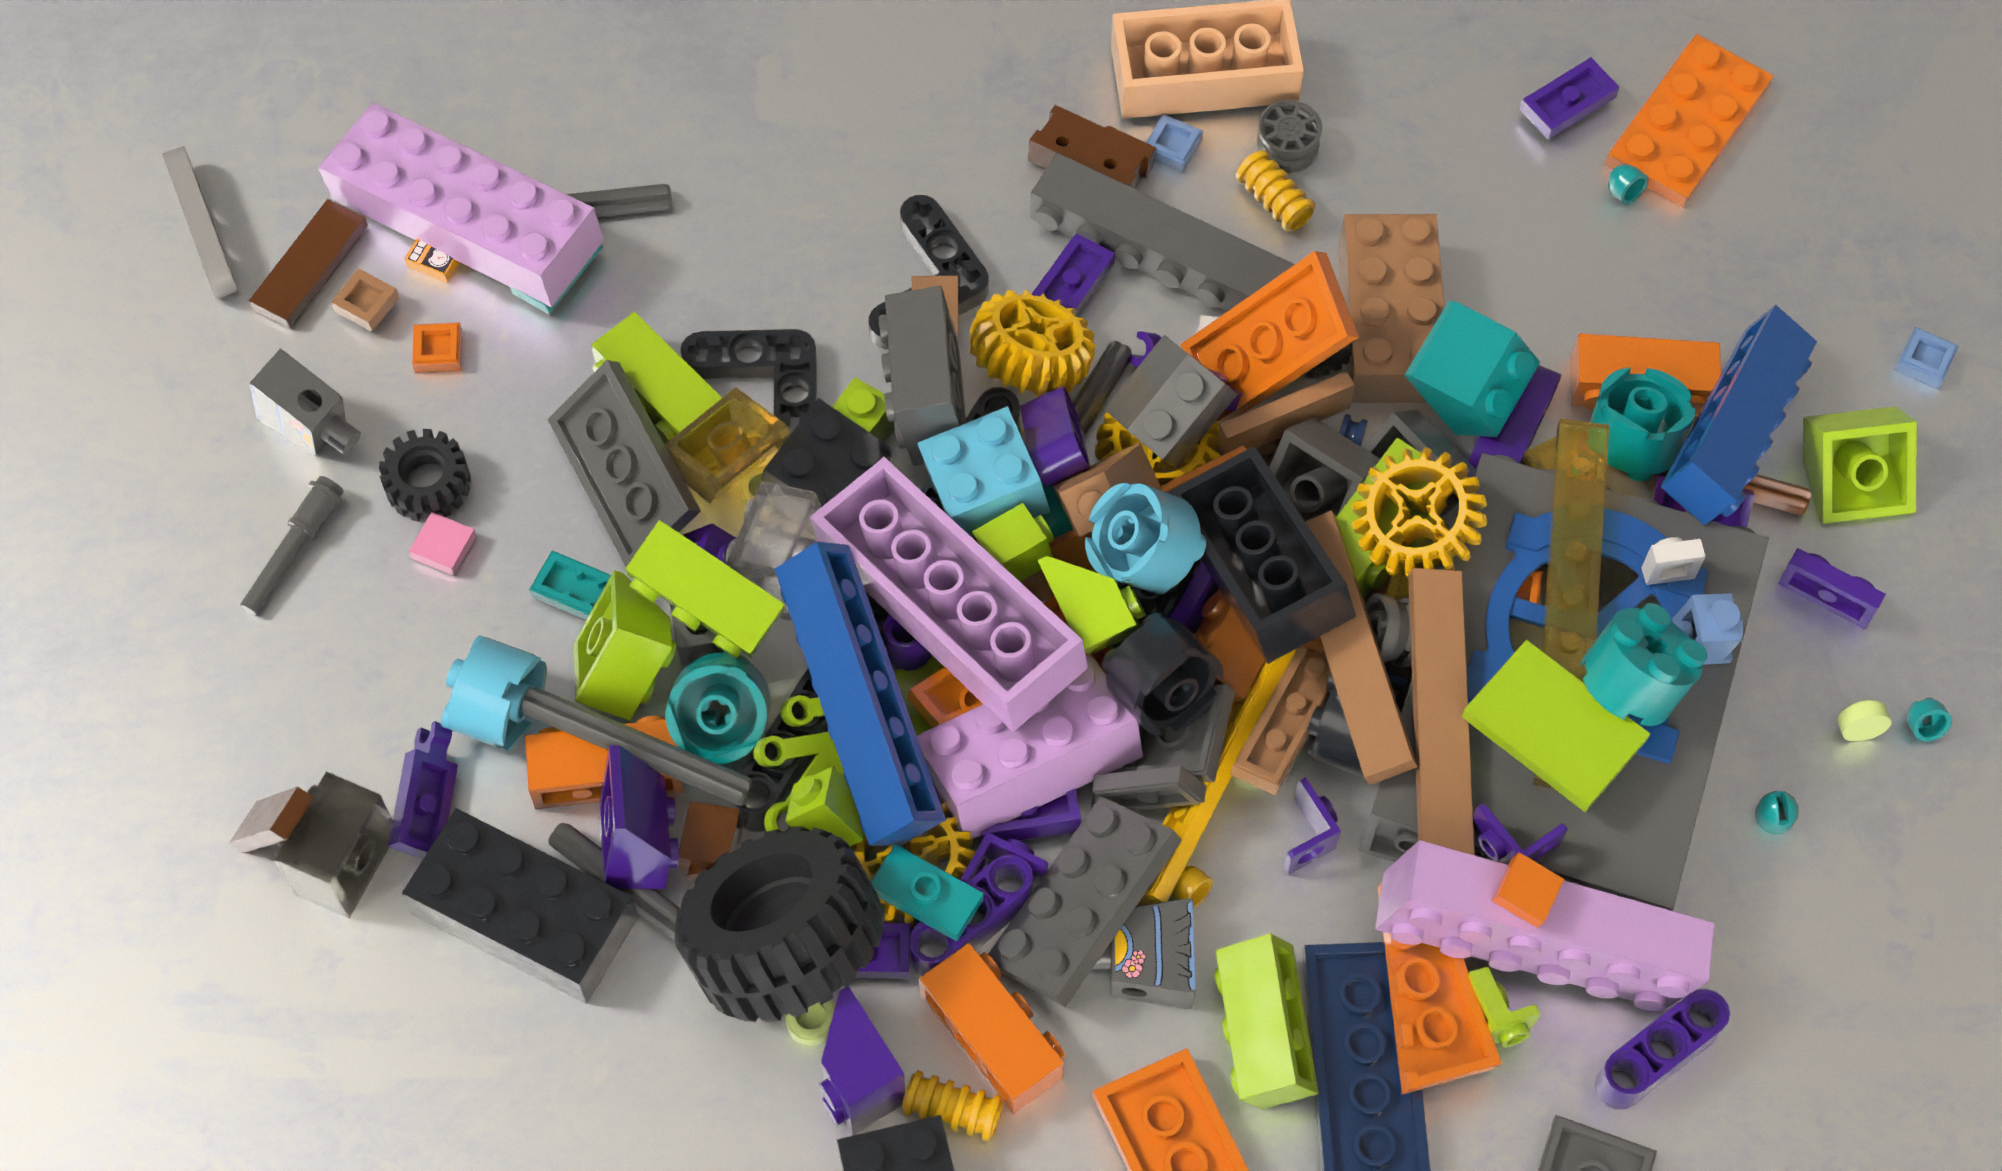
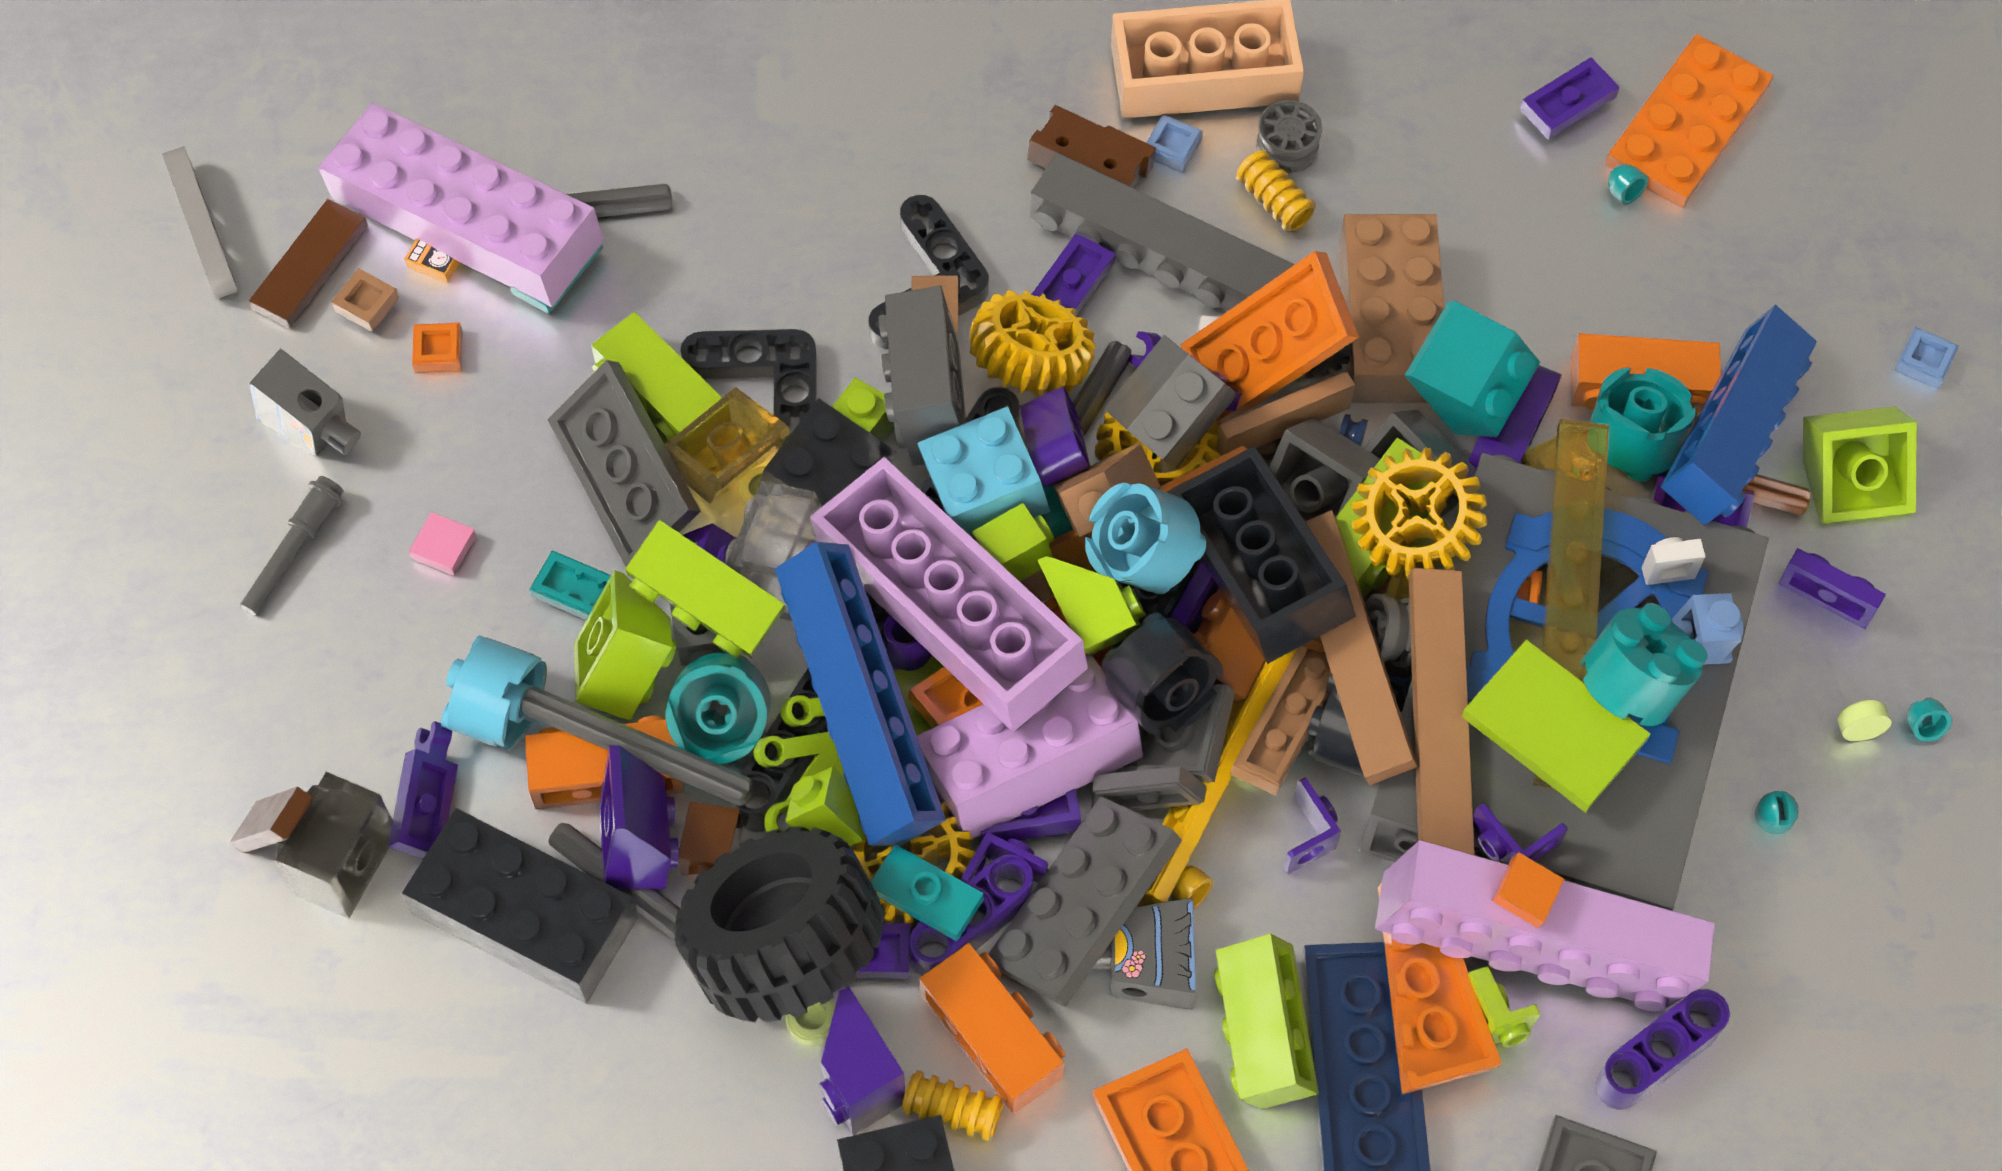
black tyre [379,428,471,522] -> none

